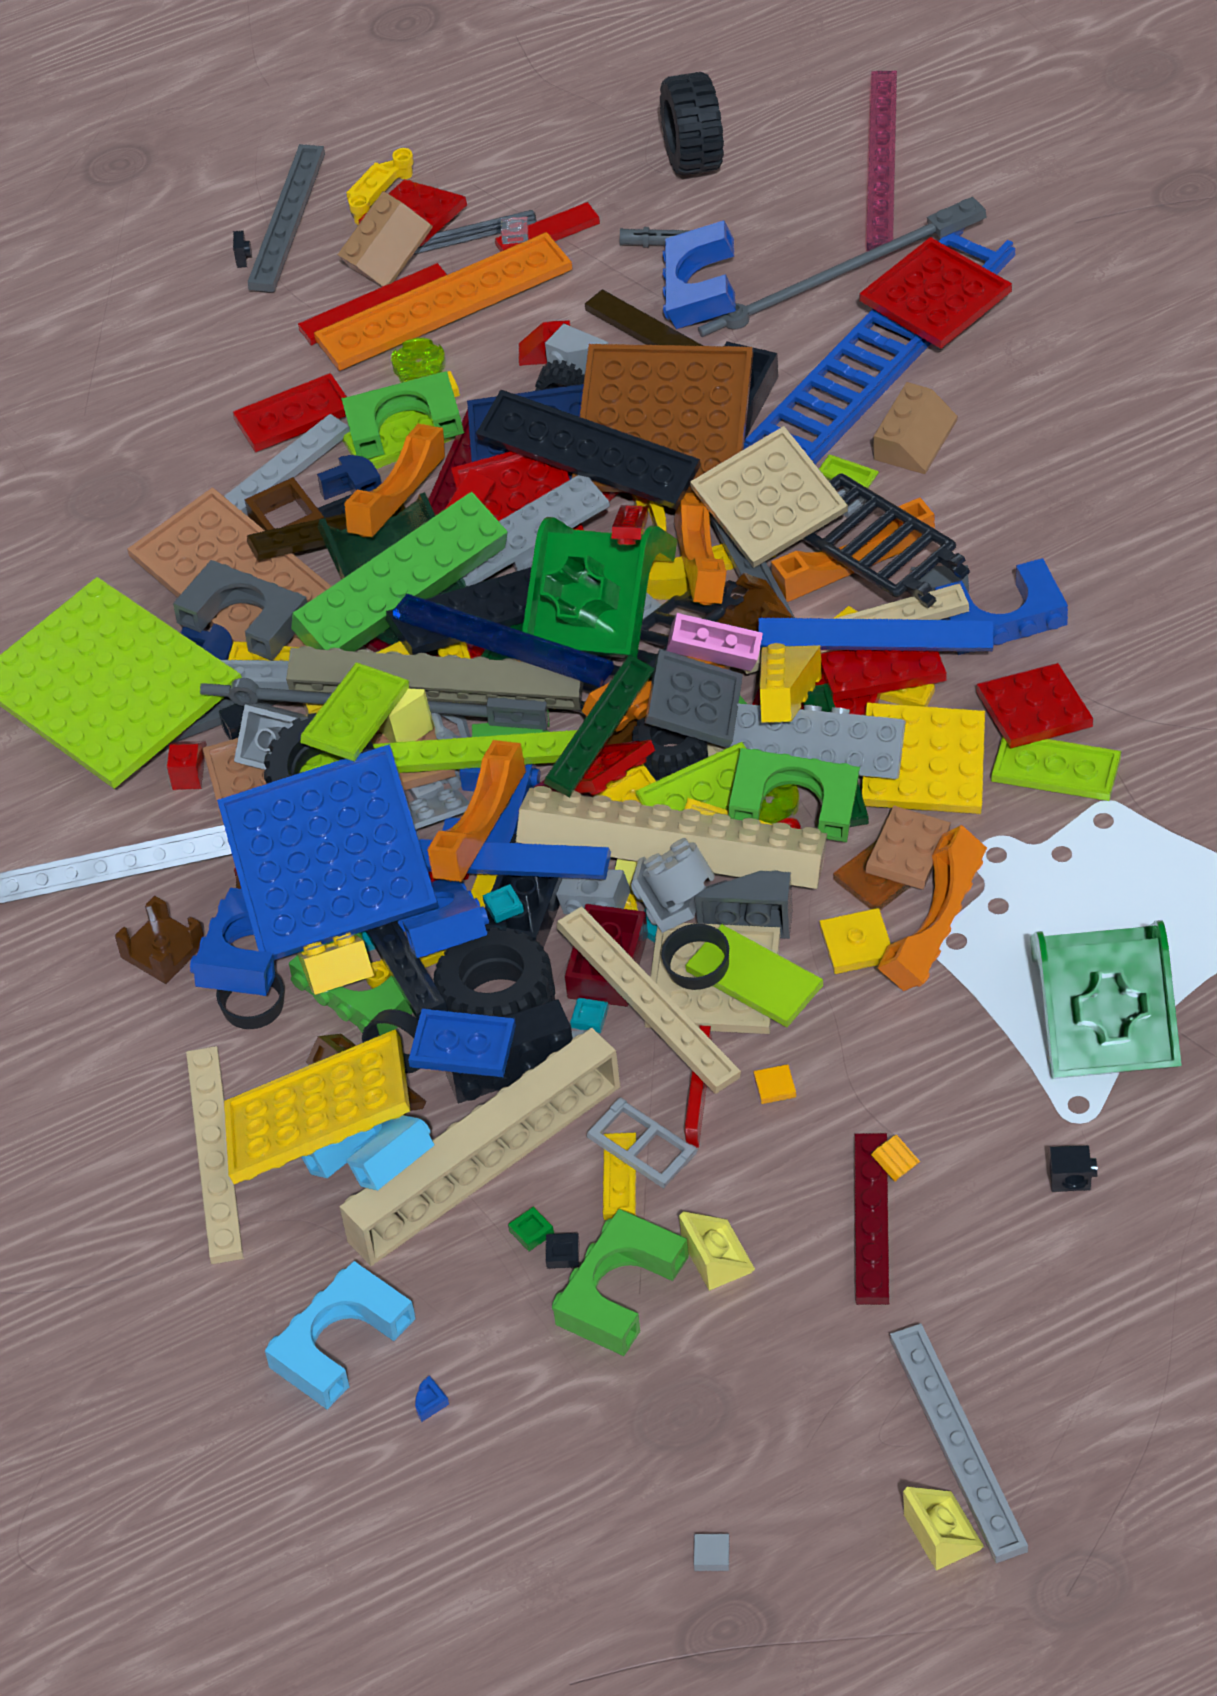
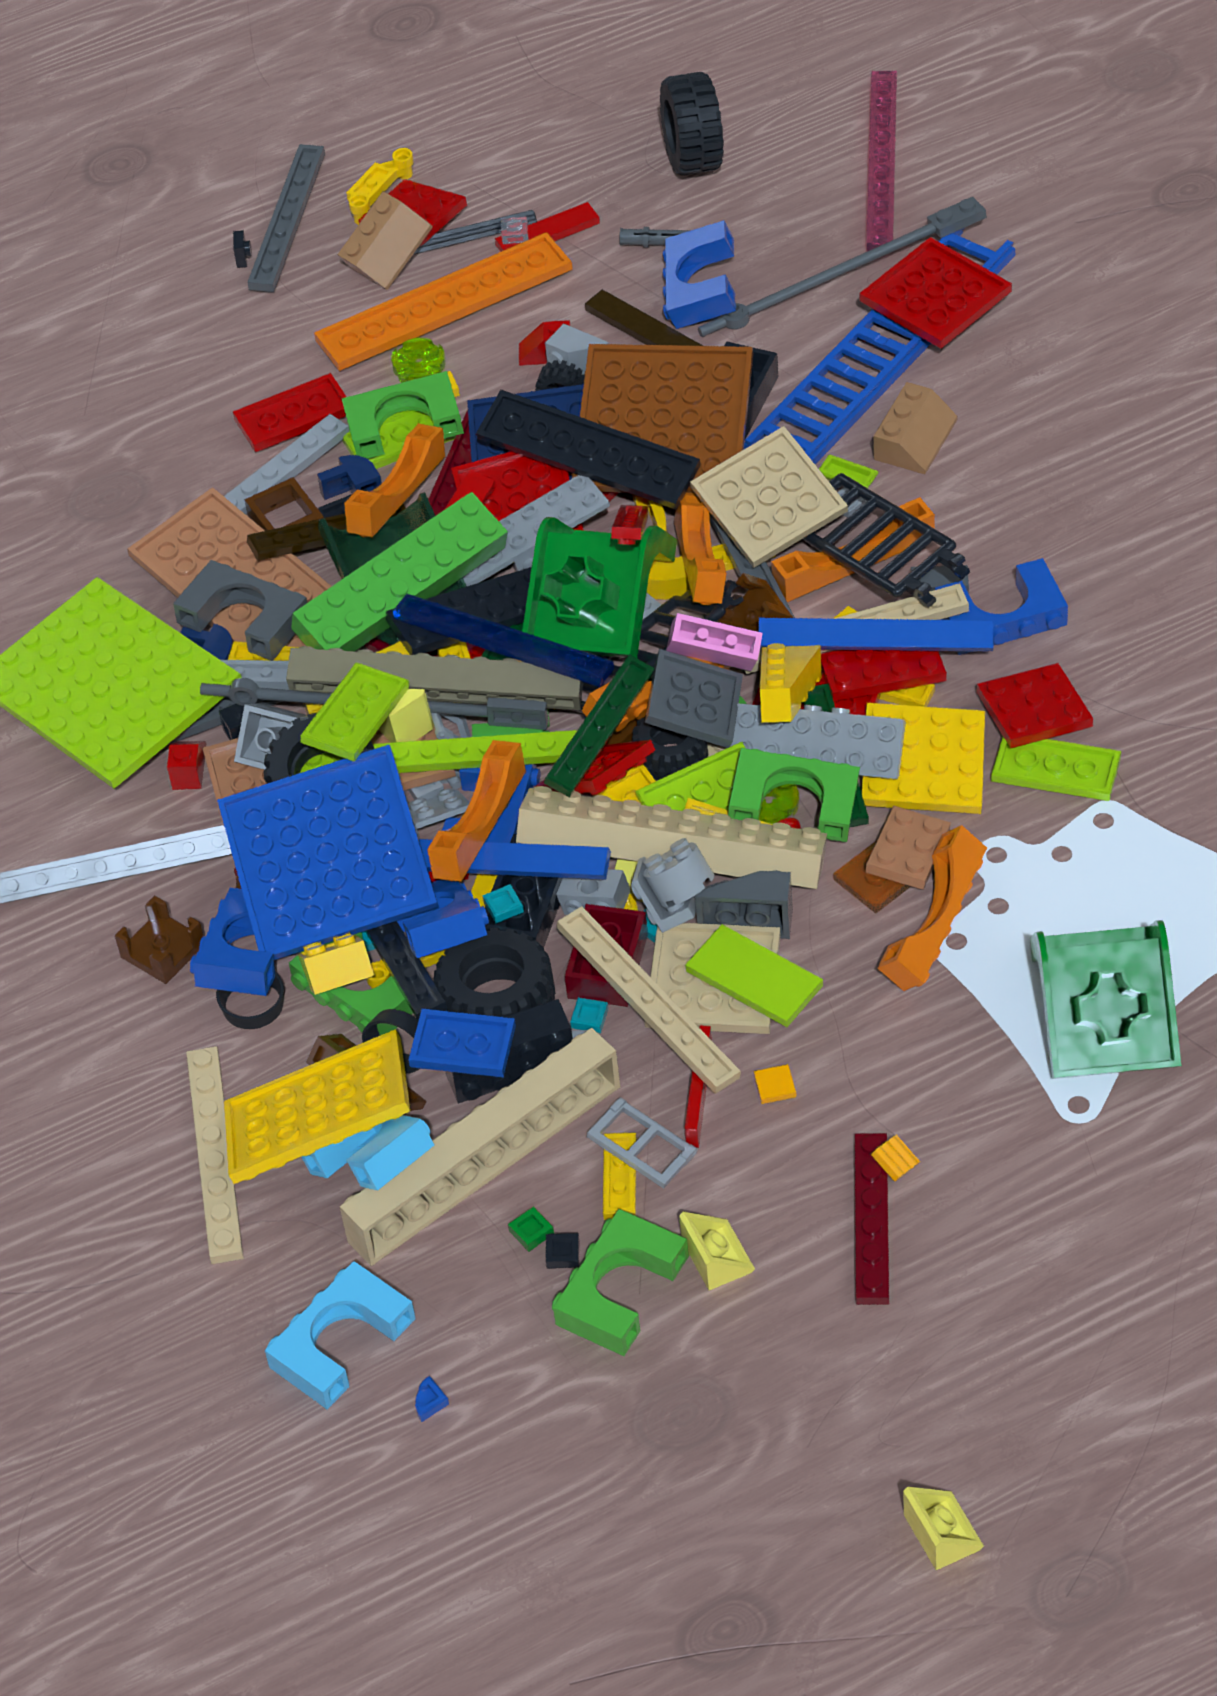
red tile [298,263,447,345] -> none
black tyre [661,924,730,990] -> none
light grey tile [694,1534,730,1571] -> none
yellow plate [819,908,891,974] -> none
light grey plate [890,1323,1028,1563] -> none
black brick [1049,1145,1097,1192] -> none

